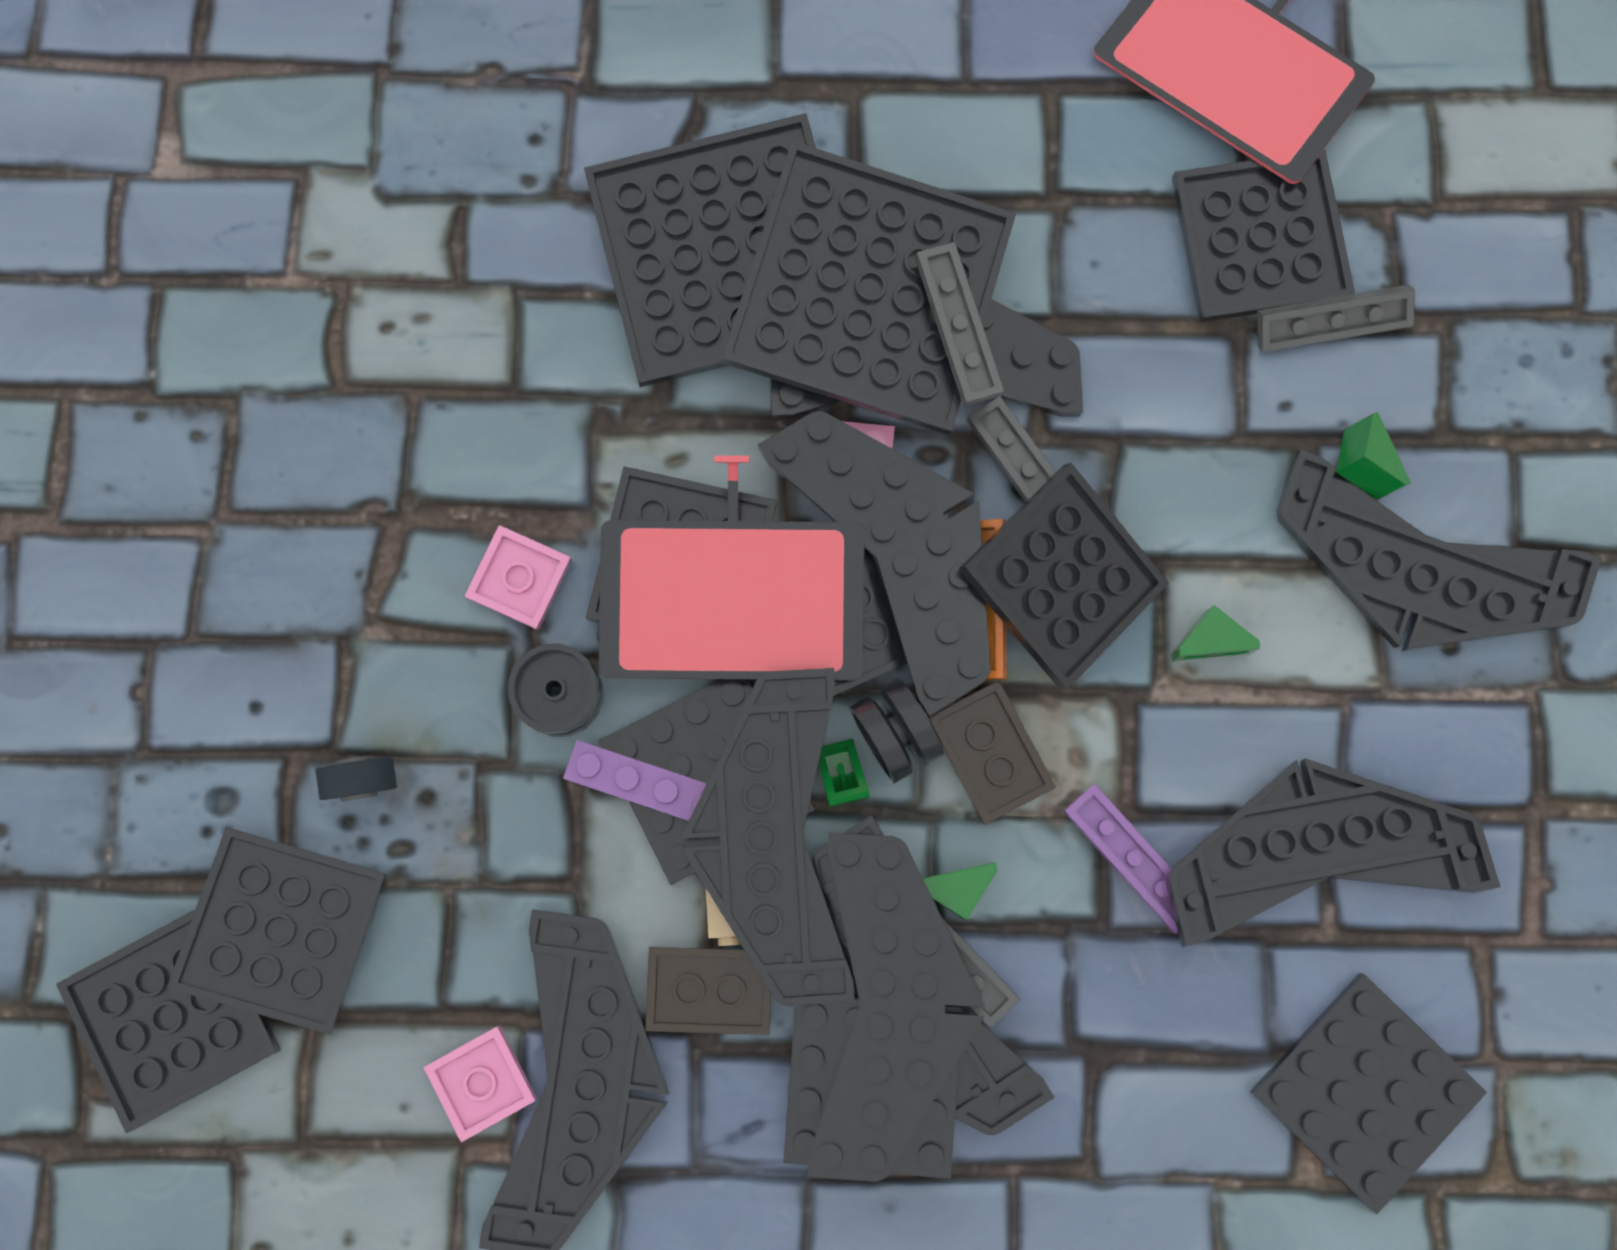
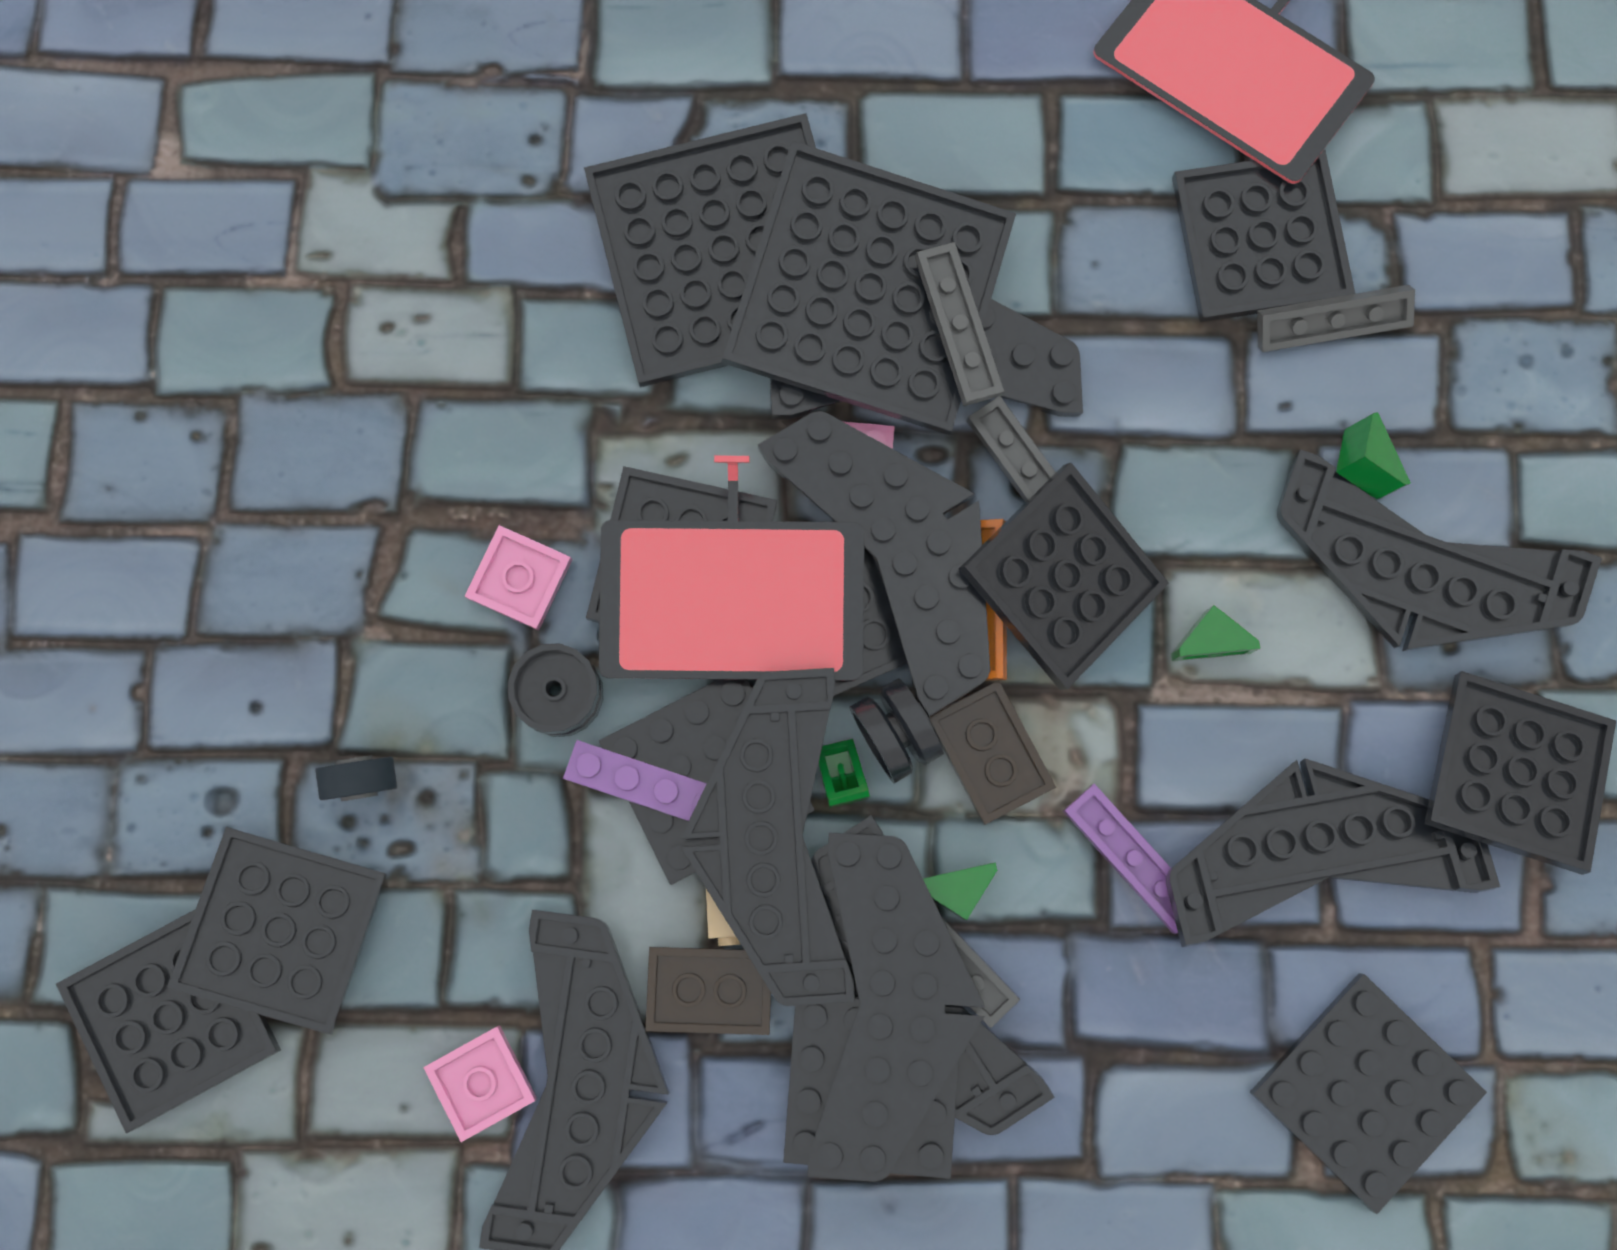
none -> black plate [1424,671,1616,875]

